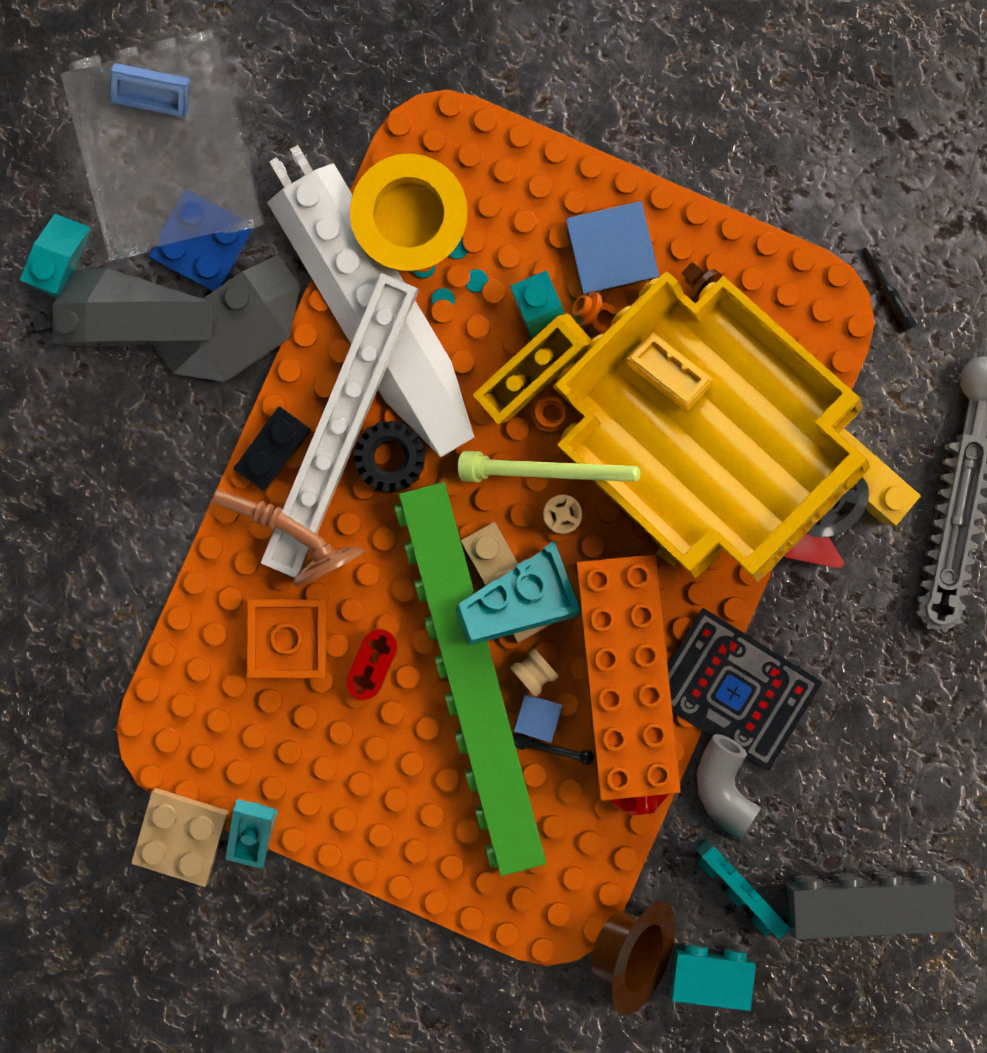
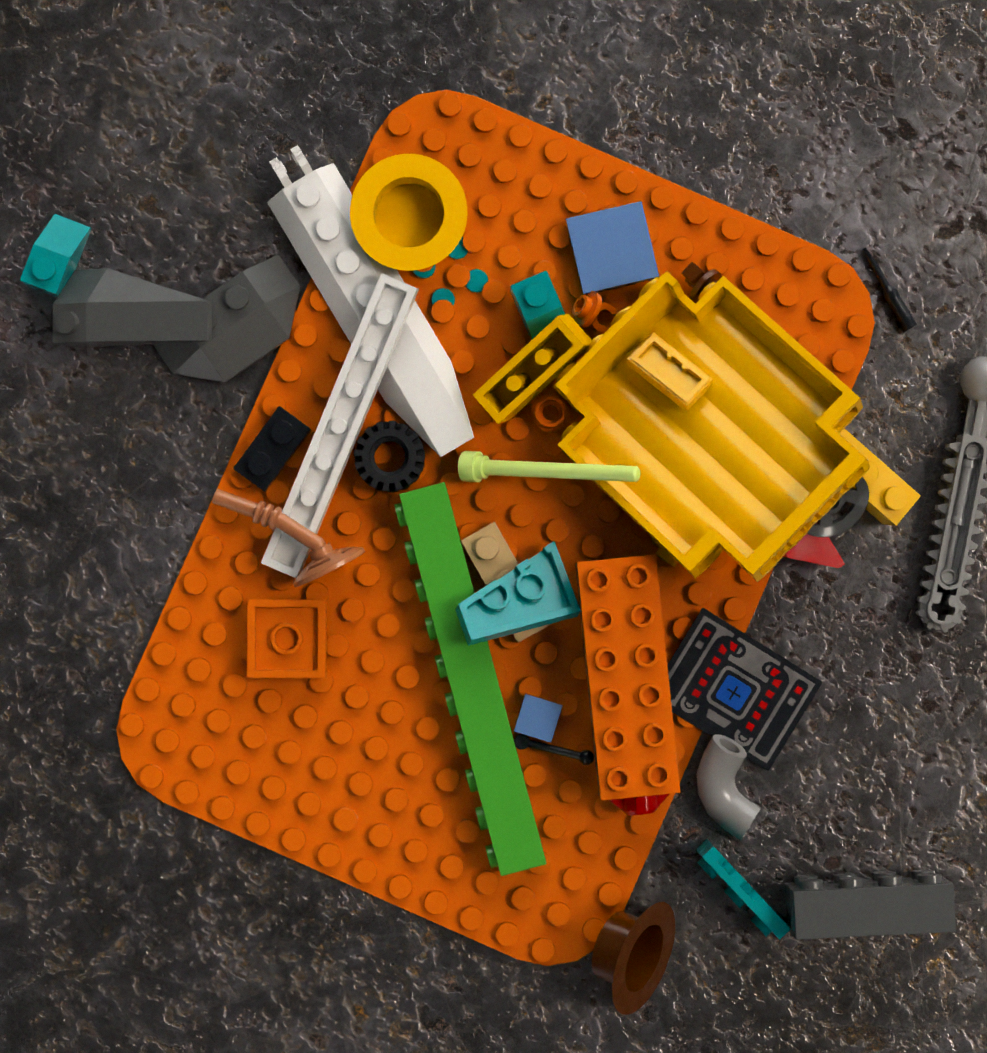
clear windscreen [61,29,265,261] -> none
medium blue tile [110,63,190,118] -> none
tan plate [131,788,229,887] -> none
blue plate [149,189,255,292] -> none
teal slope [225,799,278,869] -> none
red beam [346,629,398,700] -> none
tan wheel [510,647,559,697] -> none
tan wheel [543,495,582,535] -> none
teal brick [669,944,756,1011] -> none

